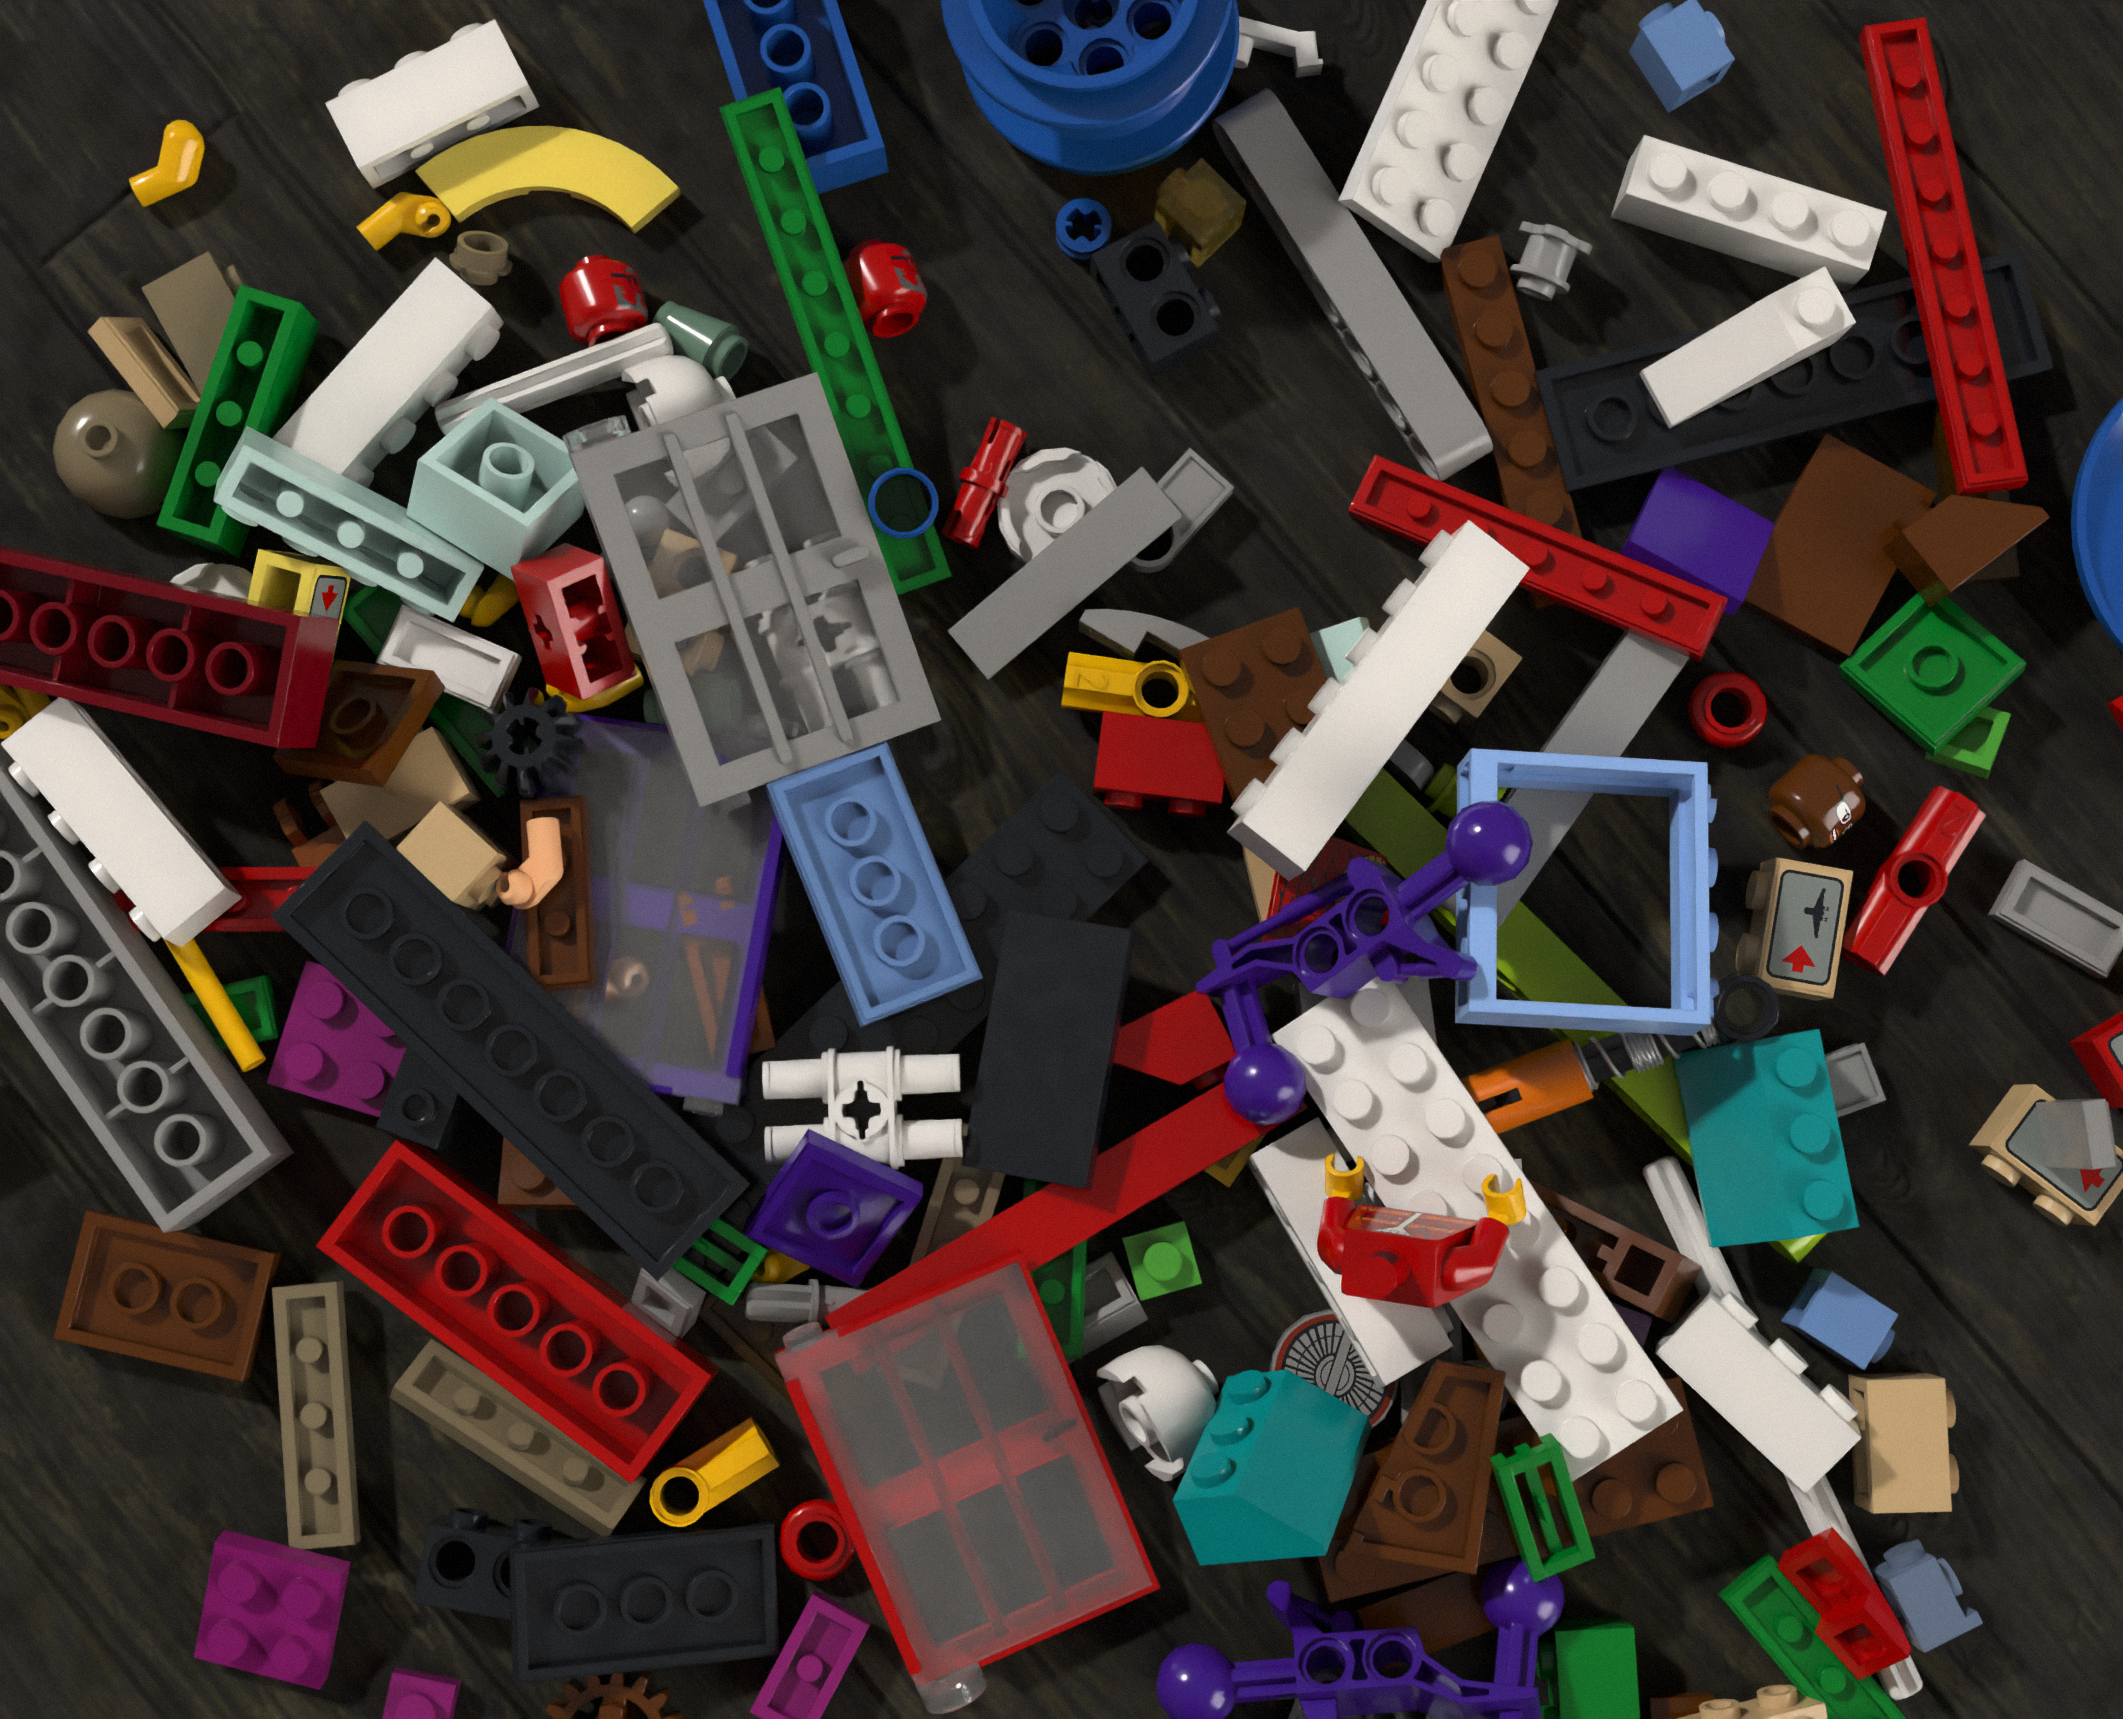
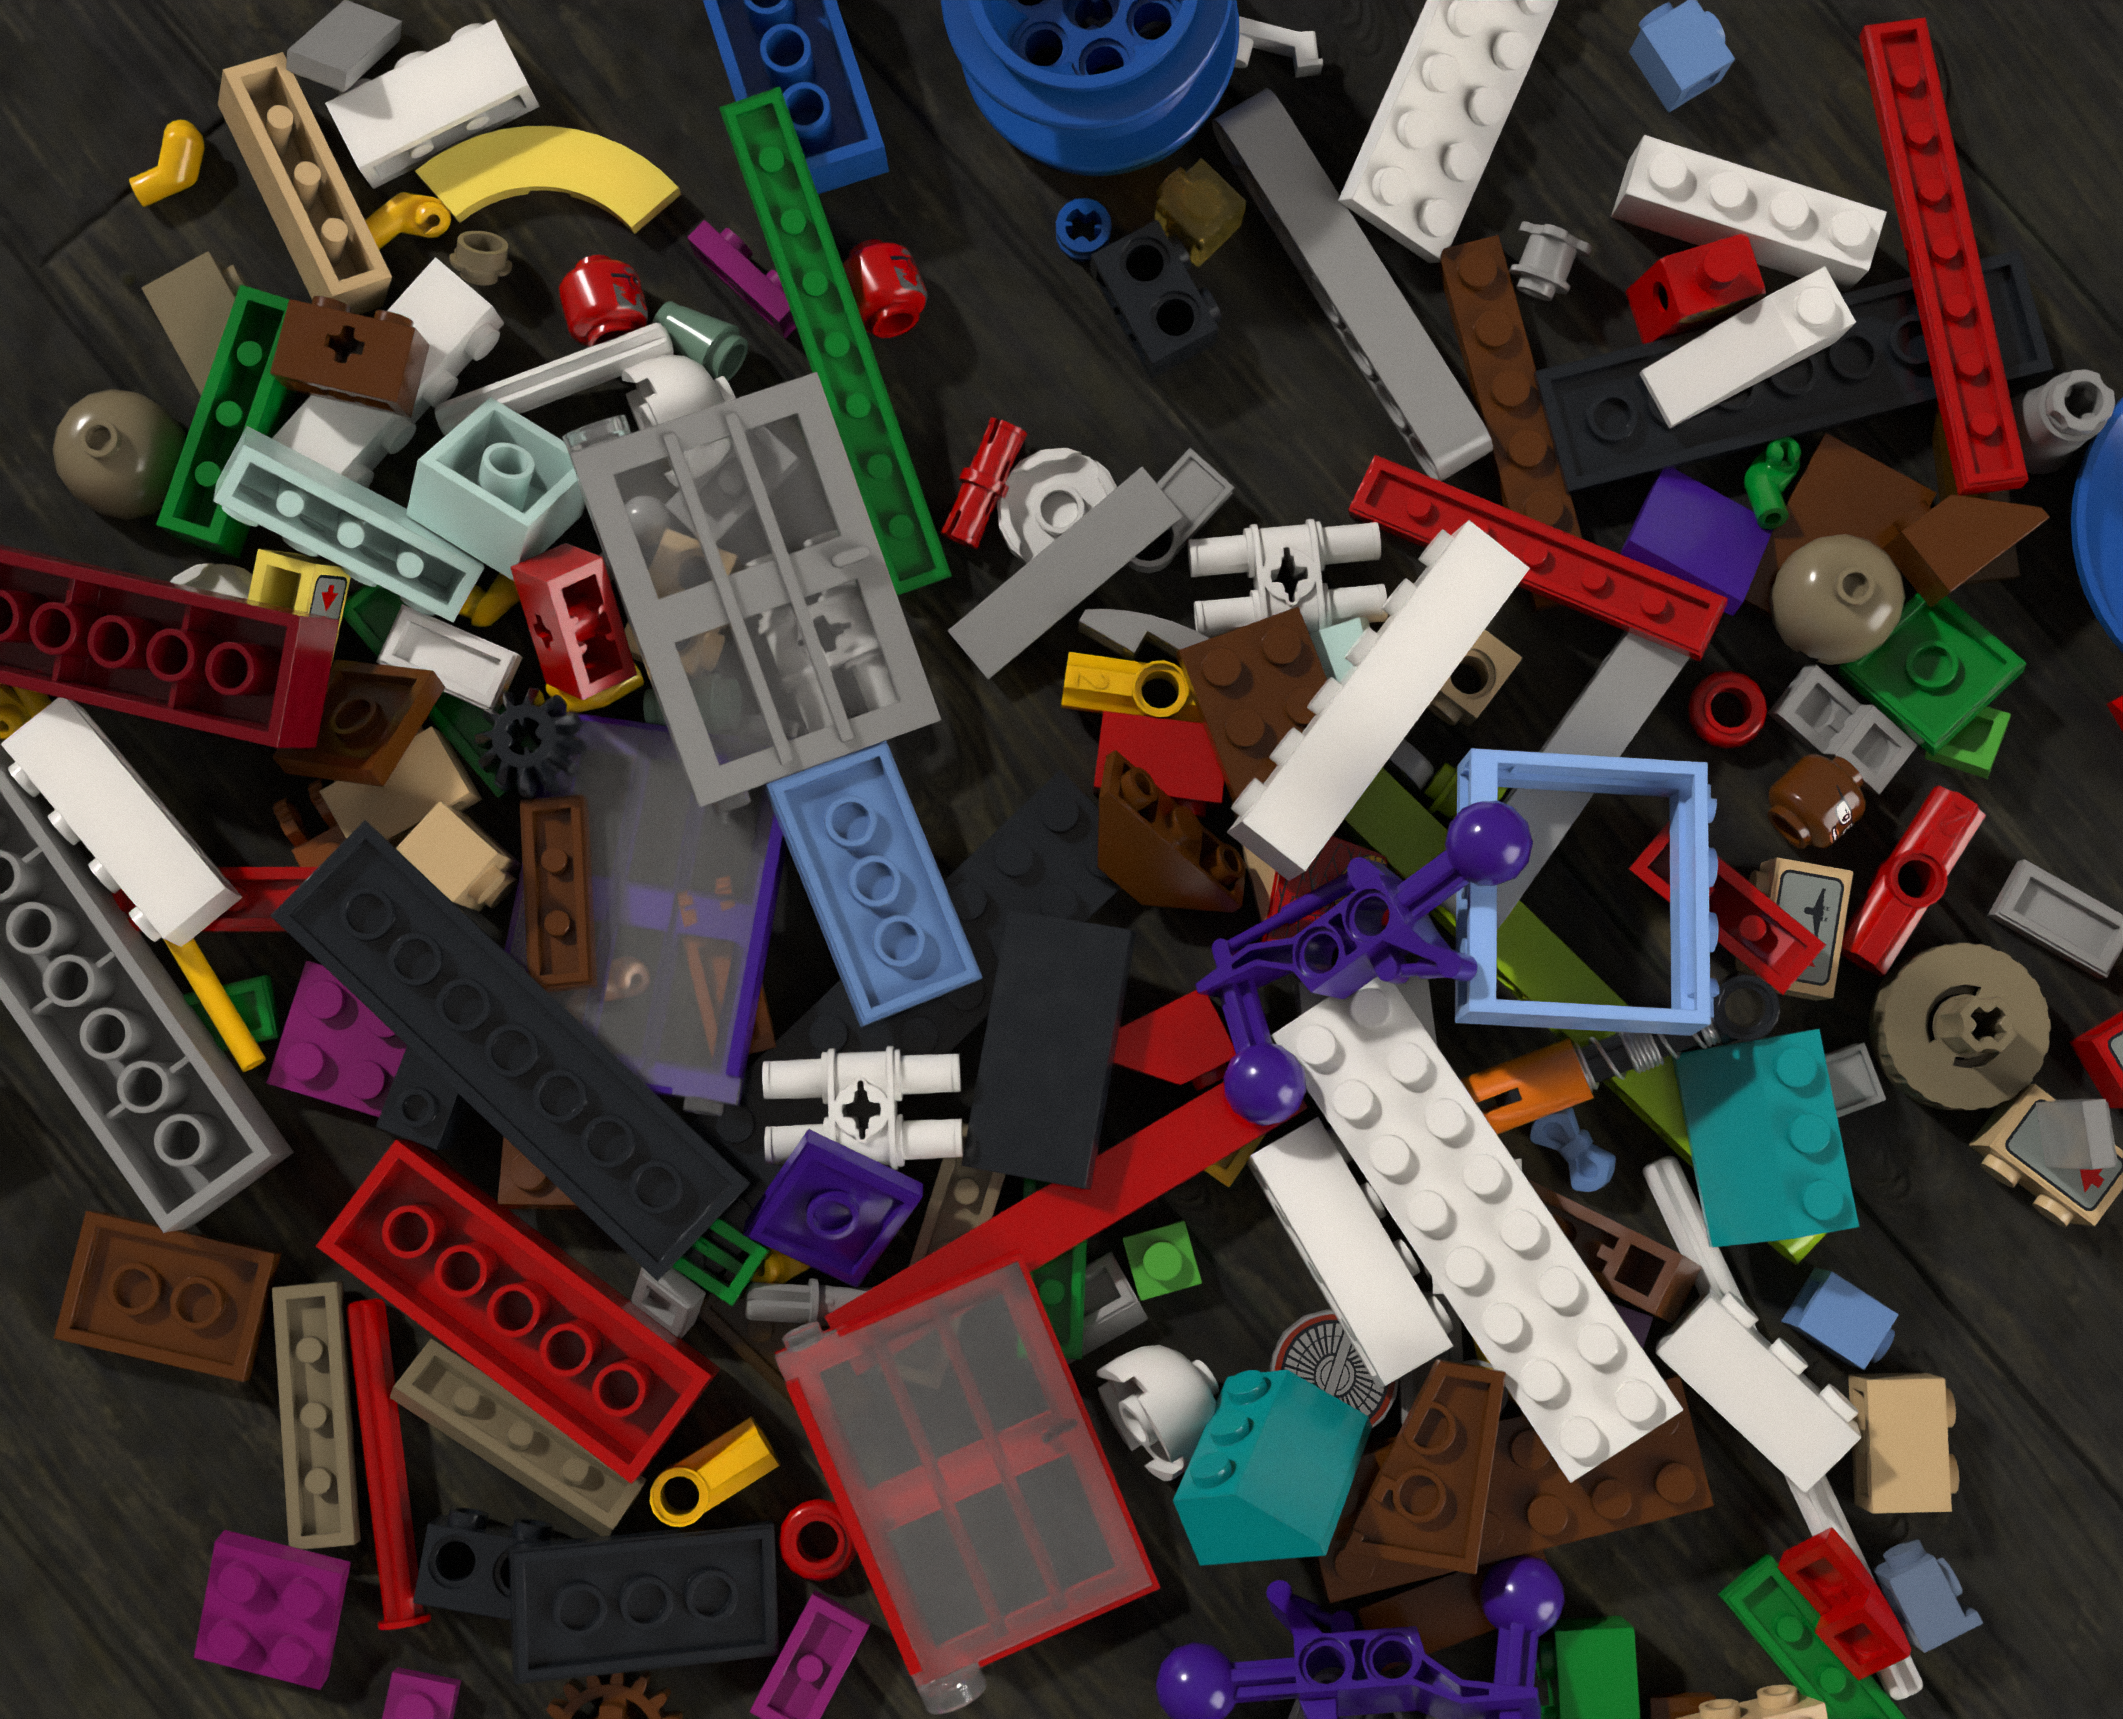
tan tile [88,317,201,429] -> none
light nougat arm [496,817,564,909] -> none
blue piece [868,468,938,538] -> none
red torso [1317,1153,1527,1308] -> none
green tile [1489,1433,1596,1583] -> none
none -> tan brick [218,52,392,315]
none -> reddish brown brick [270,296,430,418]
none -> light grey tile [286,0,402,92]
none -> red axle [346,1298,431,1630]
none -> magenta plate [687,220,796,339]
none -> reddish brown slope [1098,750,1247,913]
none -> white pin [1188,519,1388,638]
none -> medium blue piece [1530,1107,1616,1192]
none -> red torso [1625,234,1766,344]
none -> red slope [1629,821,1826,995]
none -> green arm [1744,437,1801,530]
none -> light grey slope [1767,664,1917,794]
none -> dark tan cylinder [1769,534,1905,665]
none -> dark tan piece [1869,943,2051,1110]
none -> light grey plant [2010,369,2115,474]

